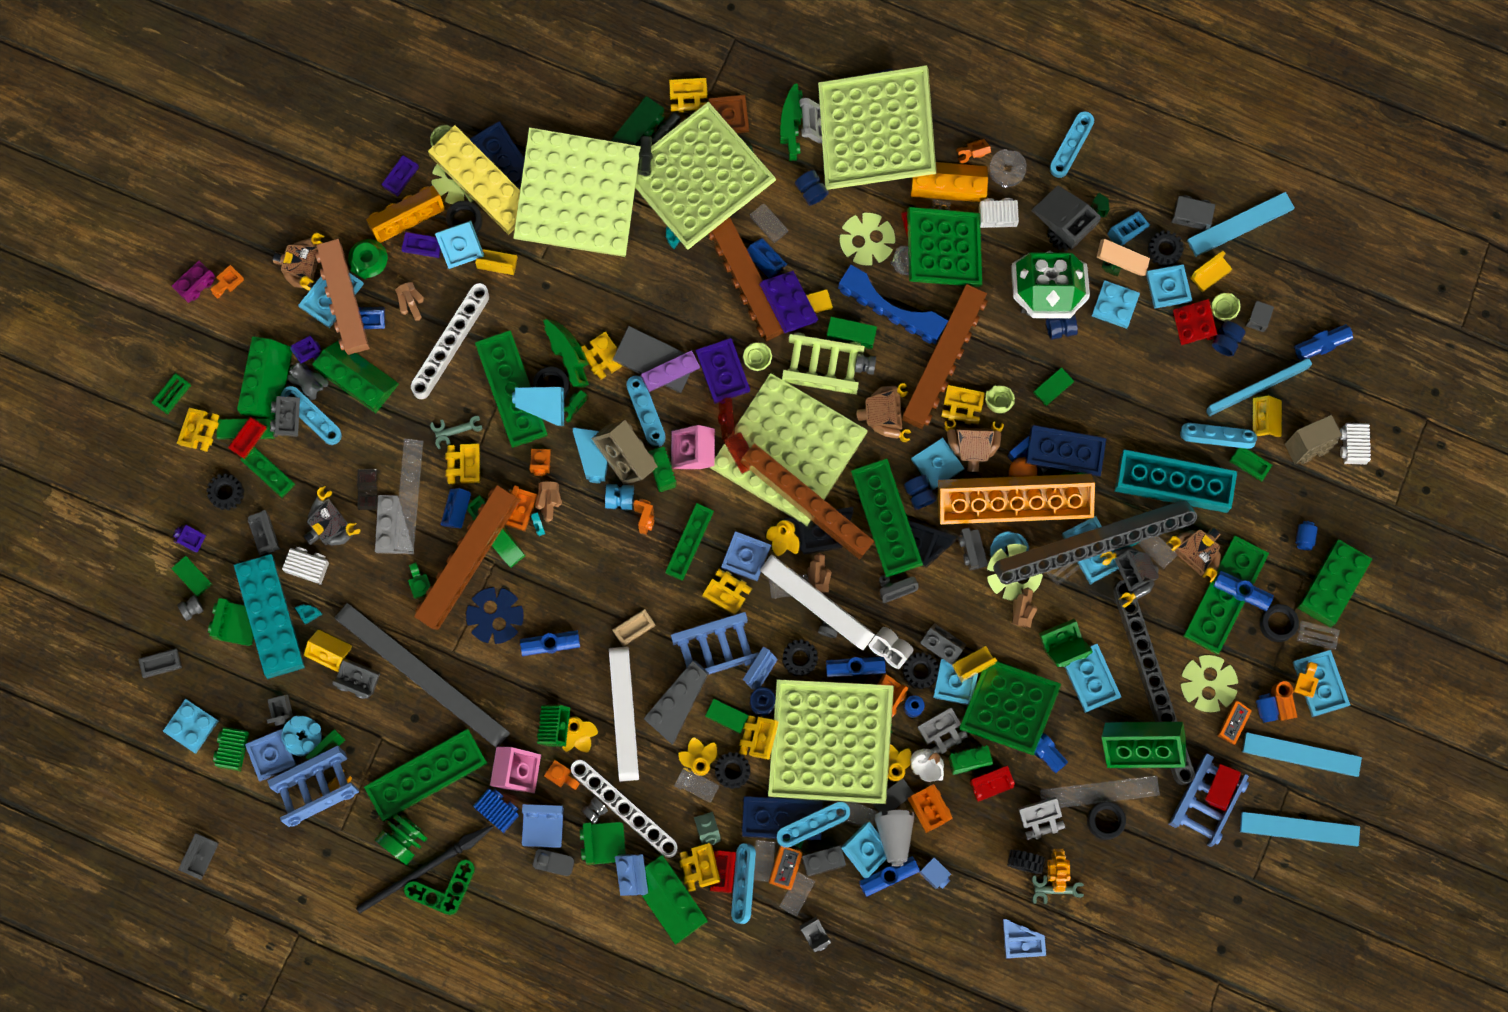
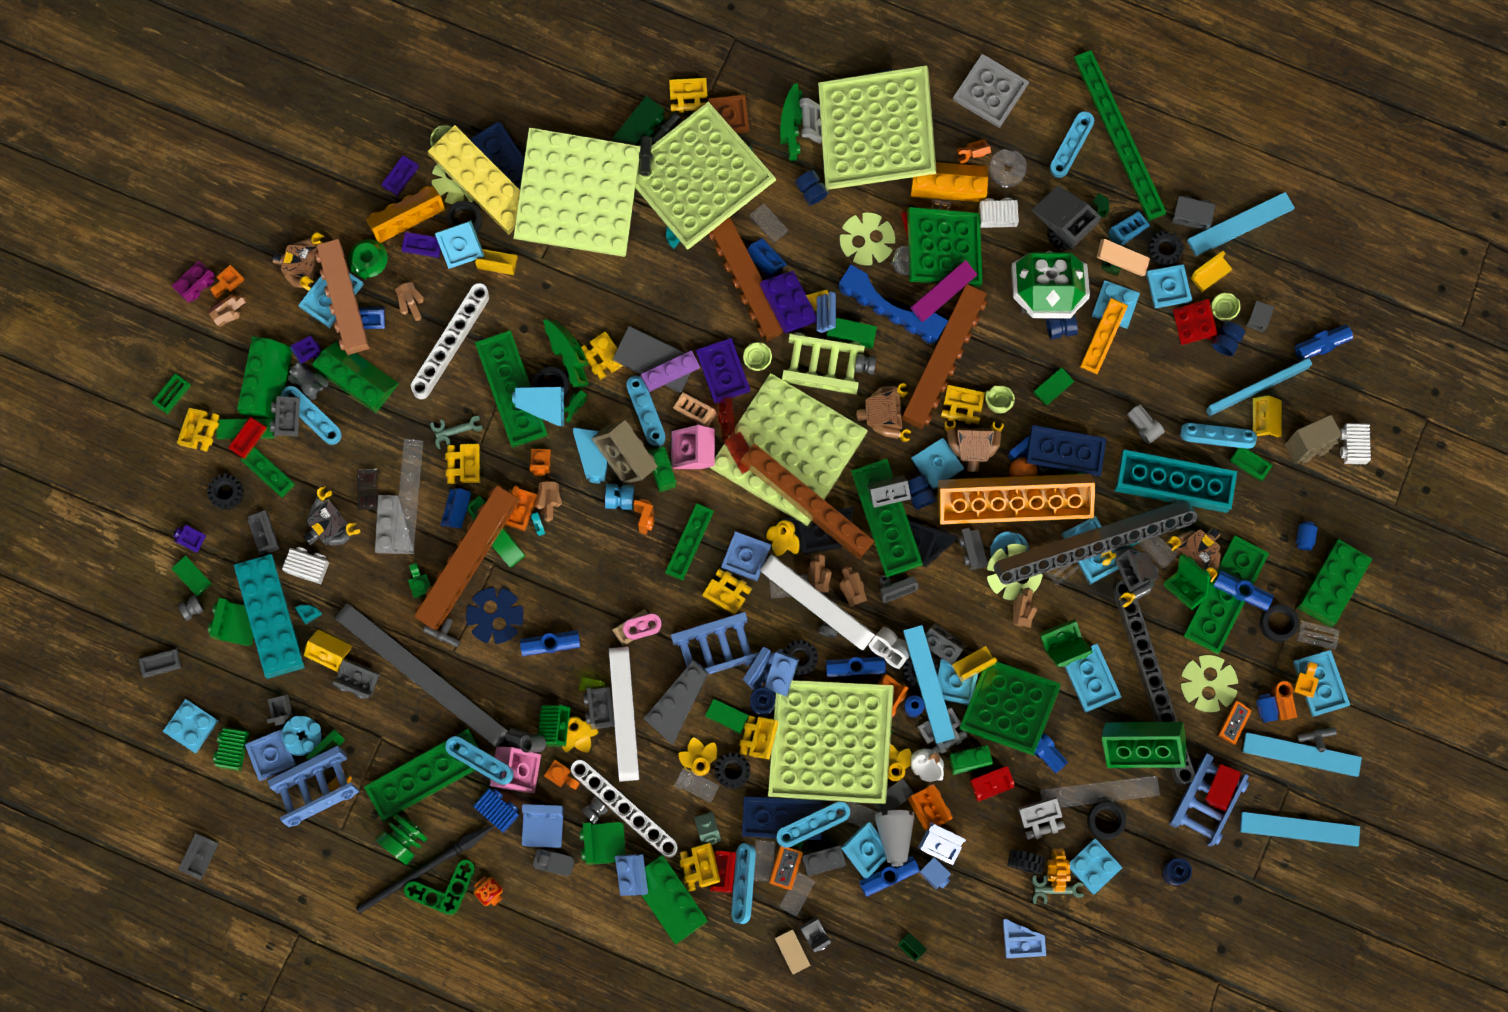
none -> medium nougat rock [208,295,246,327]
none -> dark grey piece [423,618,460,647]
none -> medium azure plate [446,736,514,785]
none -> orange head [474,876,503,906]
none -> dark grey piece [505,728,546,753]
none -> clear neon green piece [578,677,606,692]
none -> dark grey bracket [583,687,615,730]
none -> bright pink plate [623,614,662,640]
none -> light nougat slope [673,392,717,427]
none -> medium blue bracket [764,649,799,696]
none -> tan tile [775,930,811,975]
none -> medium blue tile [817,291,836,333]
none -> medium nougat rock [840,566,867,607]
none -> hinge [867,475,911,508]
none -> dark green piece [898,932,927,962]
none -> medium azure tile [903,625,955,744]
none -> magenta tile [910,260,977,322]
none -> plate [918,822,966,865]
none -> light grey plate [953,54,1029,128]
none -> medium azure plate [1070,839,1122,895]
none -> green plate [1074,50,1166,221]
none -> light orange tile [1080,298,1128,375]
none -> light grey piece [1127,404,1164,444]
none -> dark blue wheel [1162,858,1192,886]
none -> green bracket [1164,554,1210,610]
none -> dark grey piece [1297,727,1337,753]

